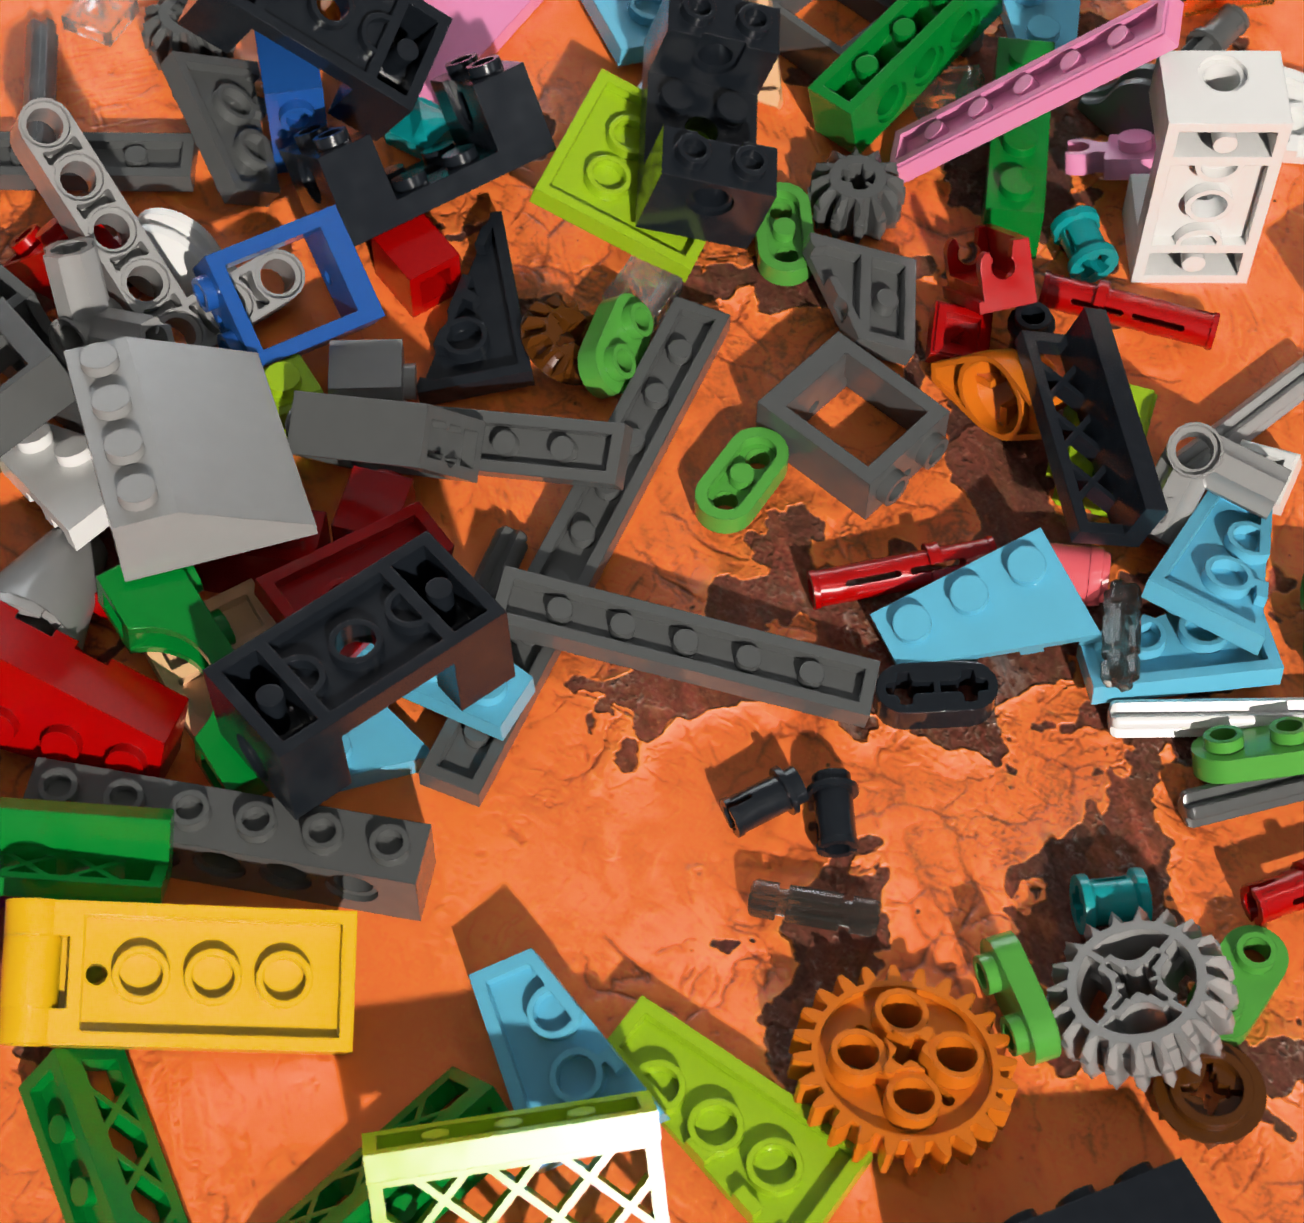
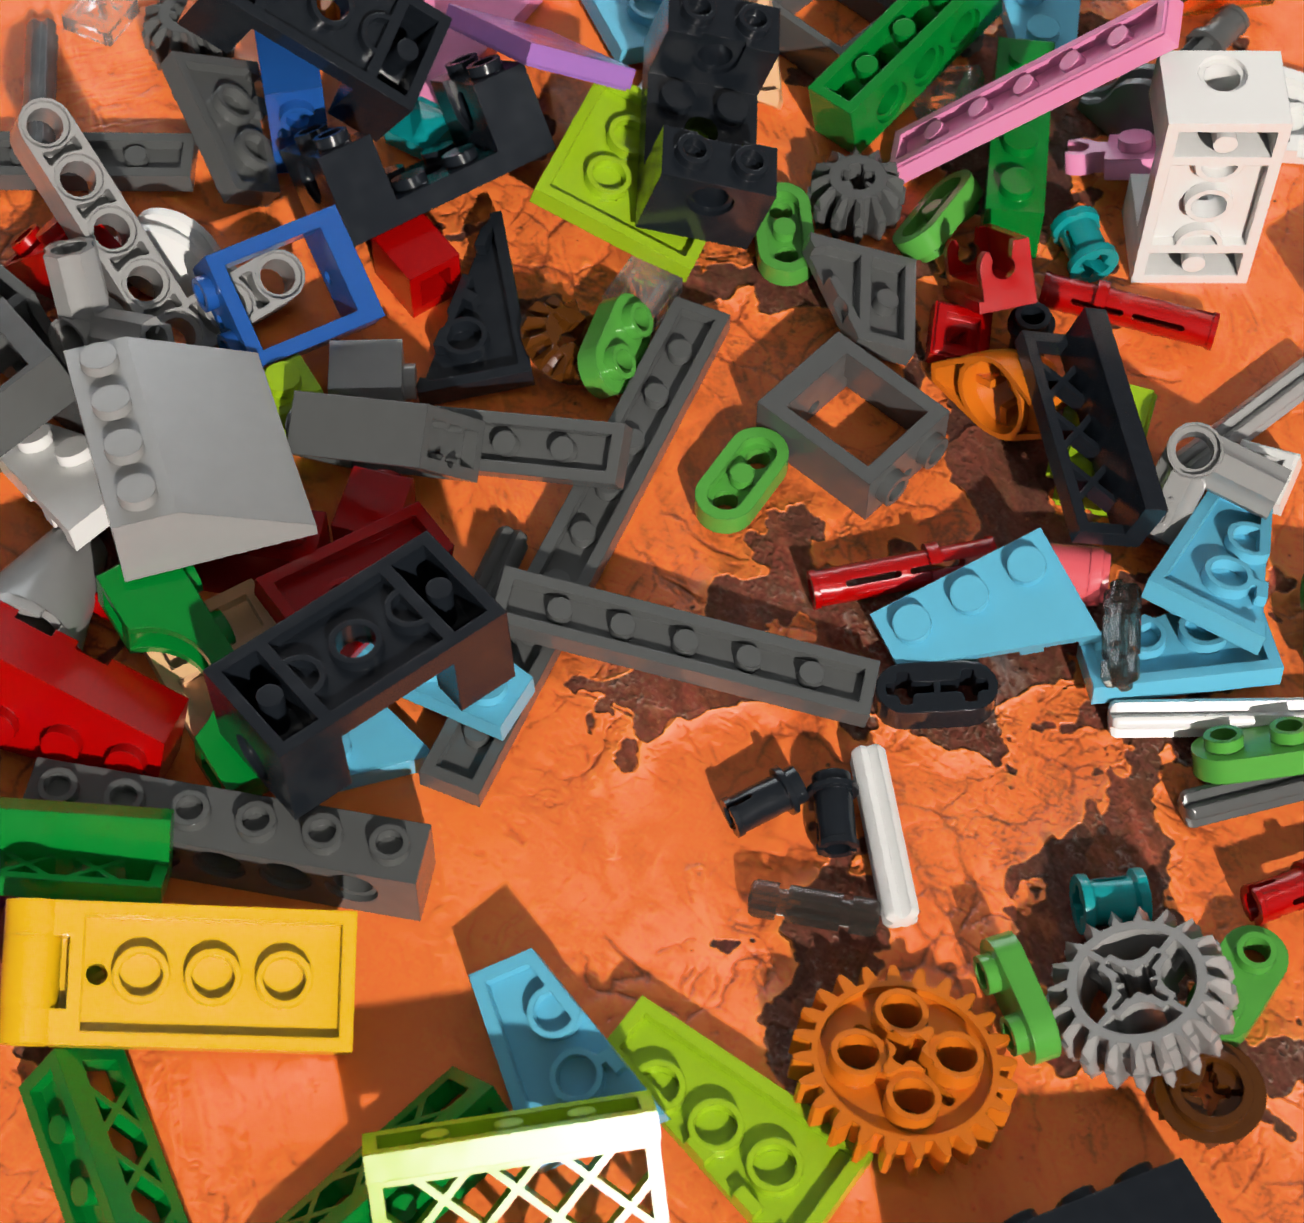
none -> medium lavender tile [446,3,636,91]
none -> white axle [850,744,920,929]
none -> bright green plate [892,169,983,263]

